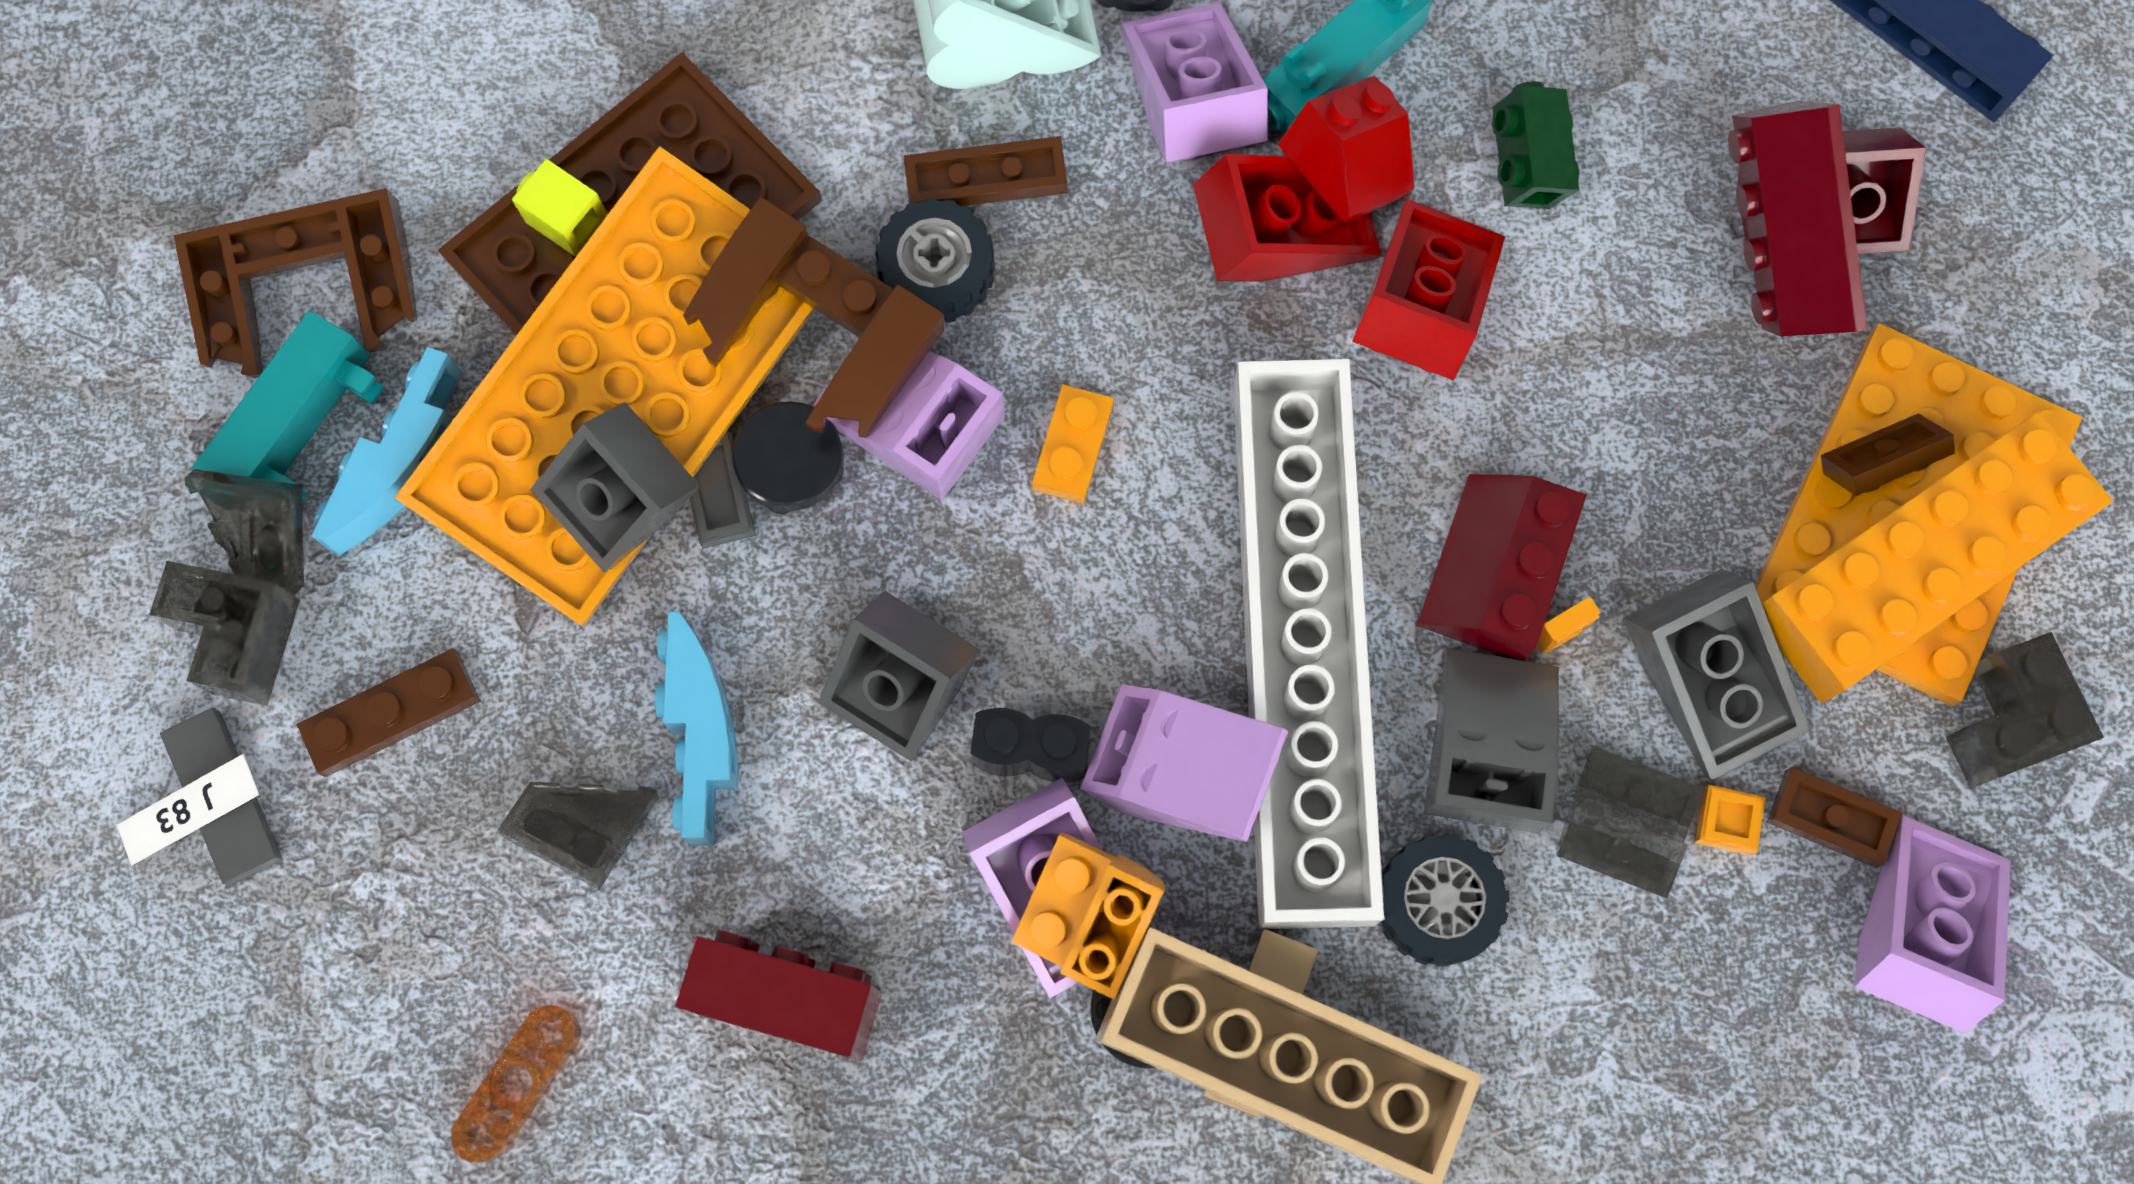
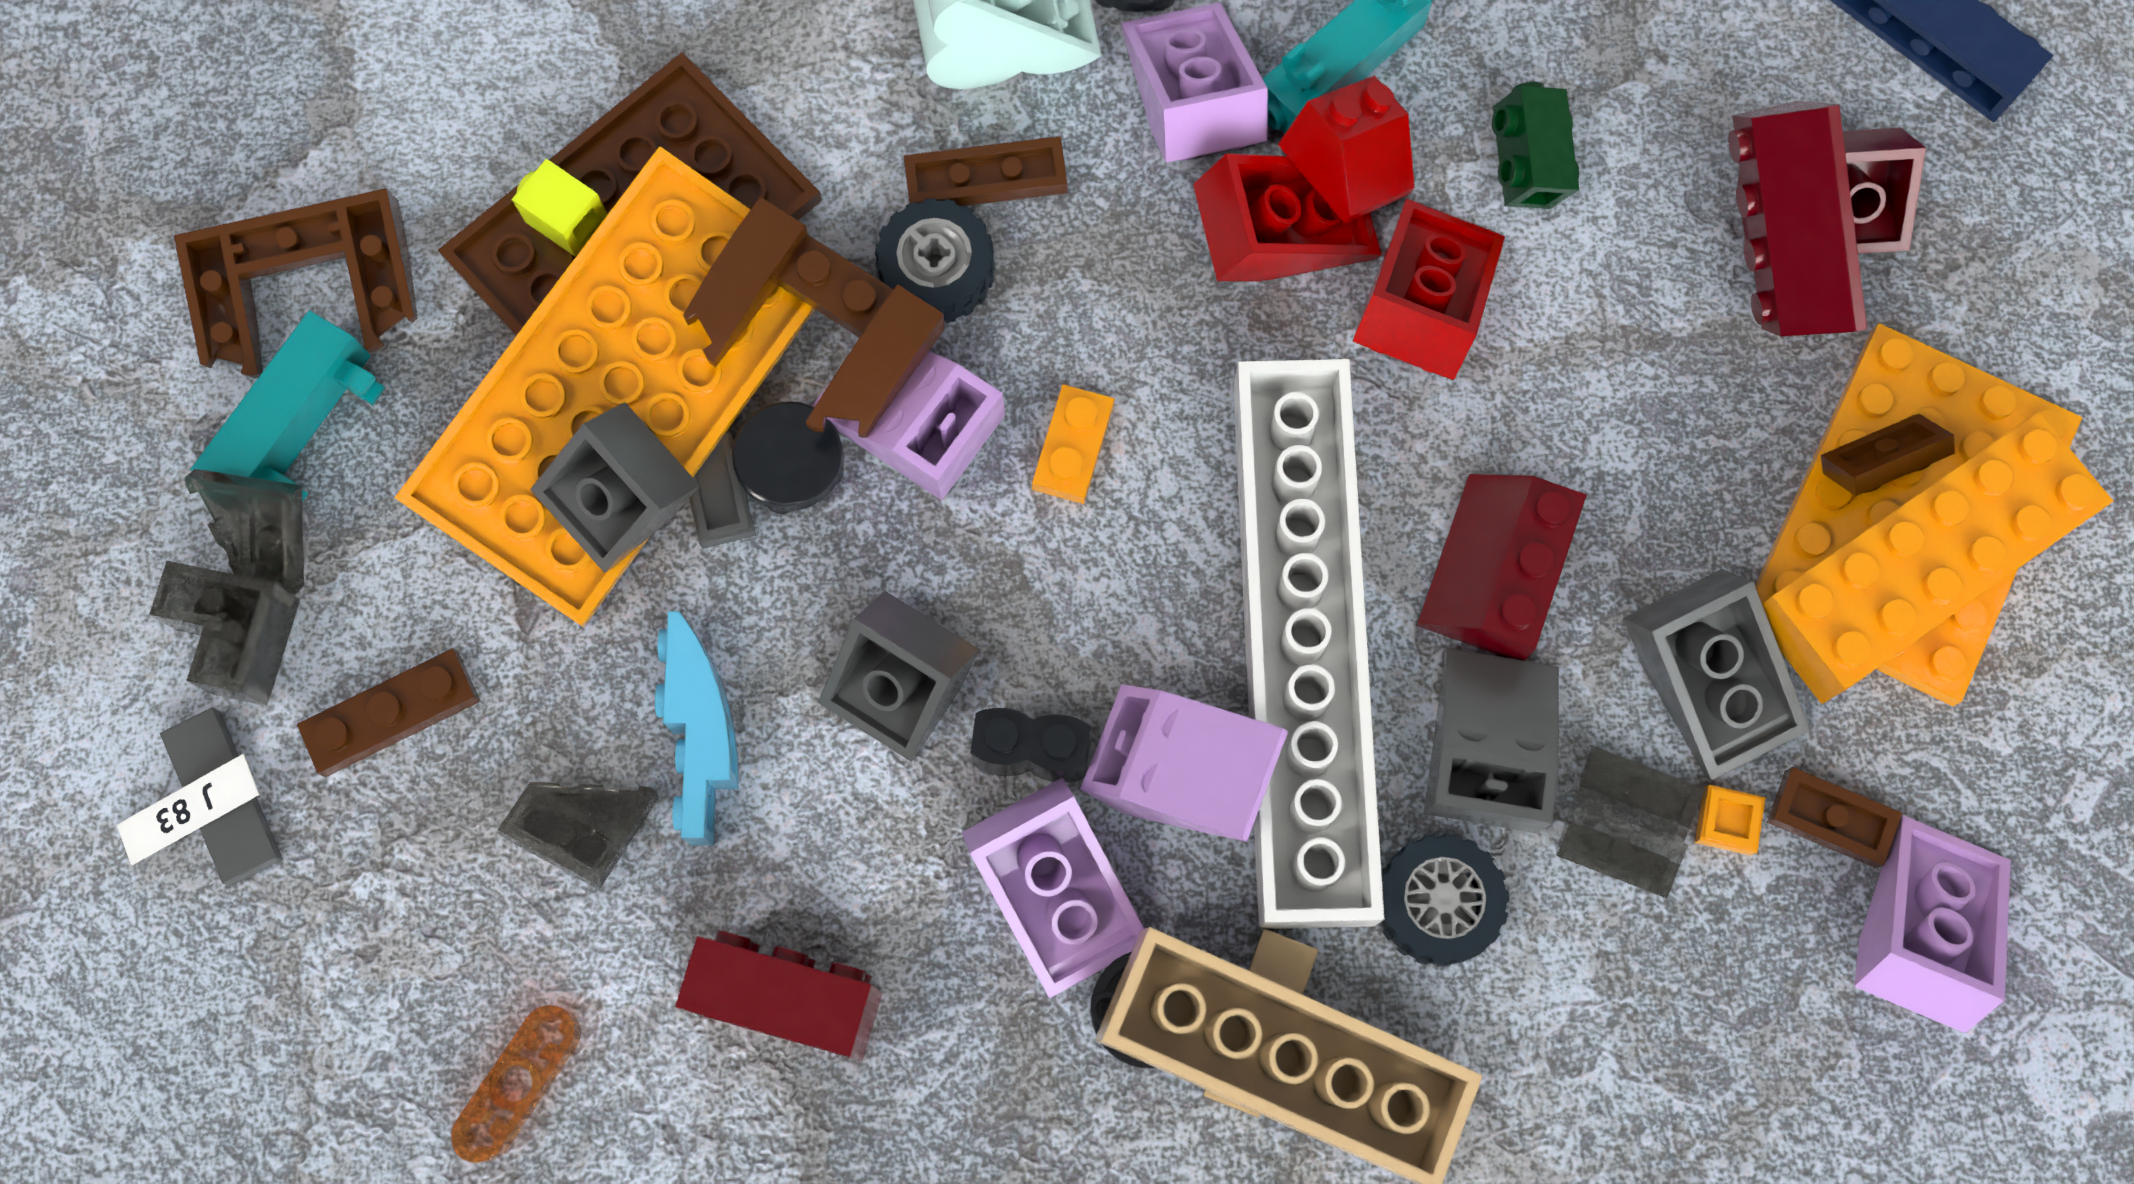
medium azure slope [311,347,463,555] -> none
light orange brick [1011,832,1166,999] -> none
light orange tile [1537,596,1601,654] -> none
clear smoke brick [1946,632,2104,789] -> none

